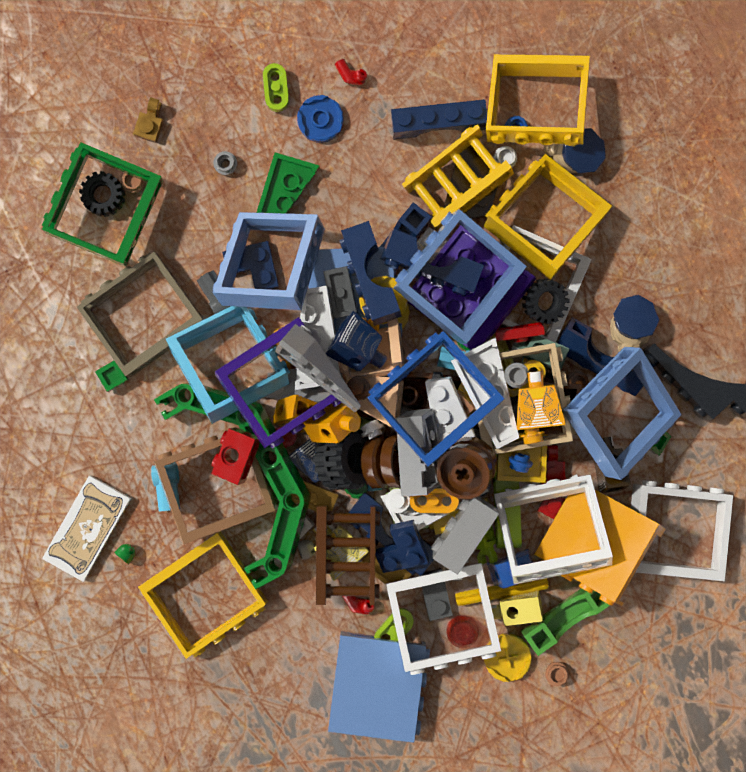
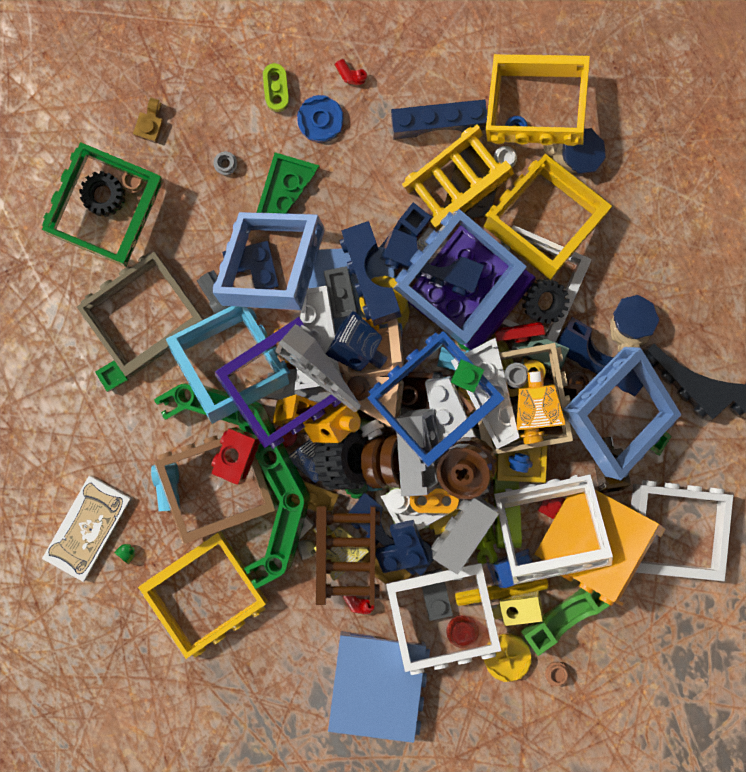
lime plate [374,608,414,641] -> none
red plate [540,445,565,485] -> none
none -> green plate [451,359,485,393]

